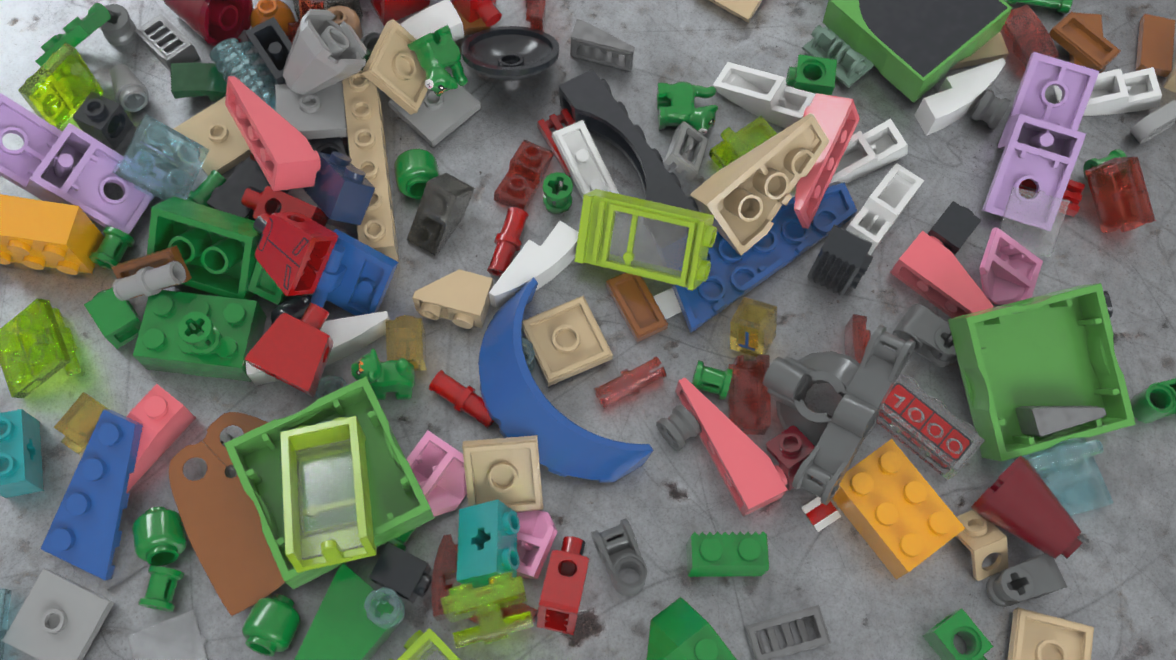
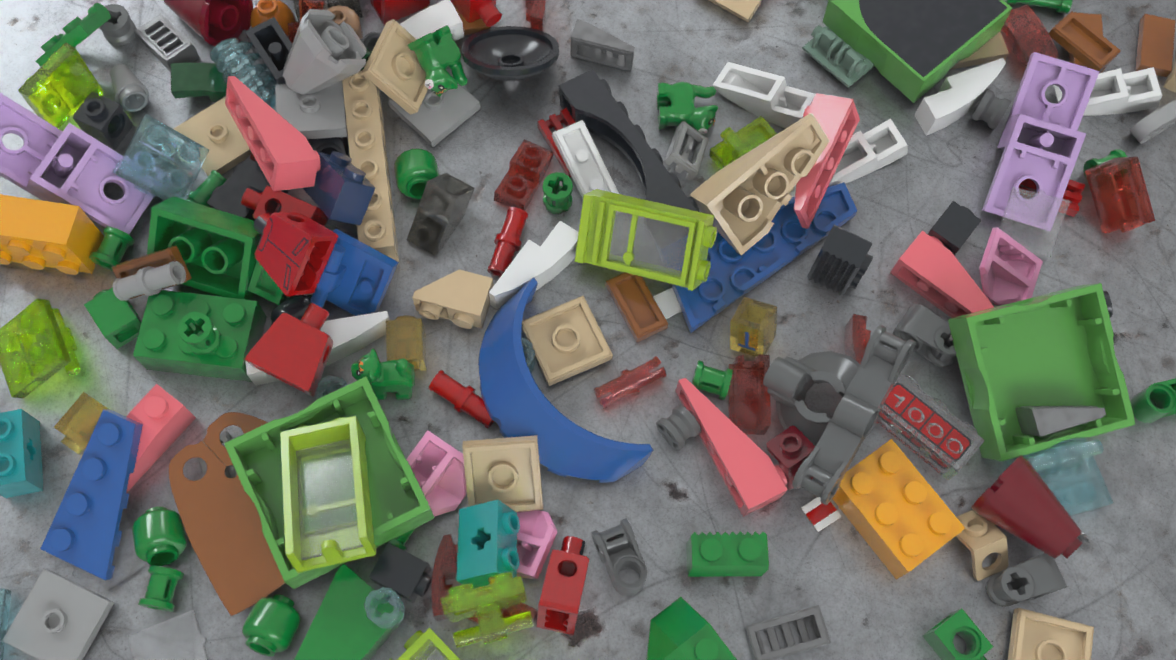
green brick [786,54,837,95] -> none
white slope [846,163,924,255] -> none

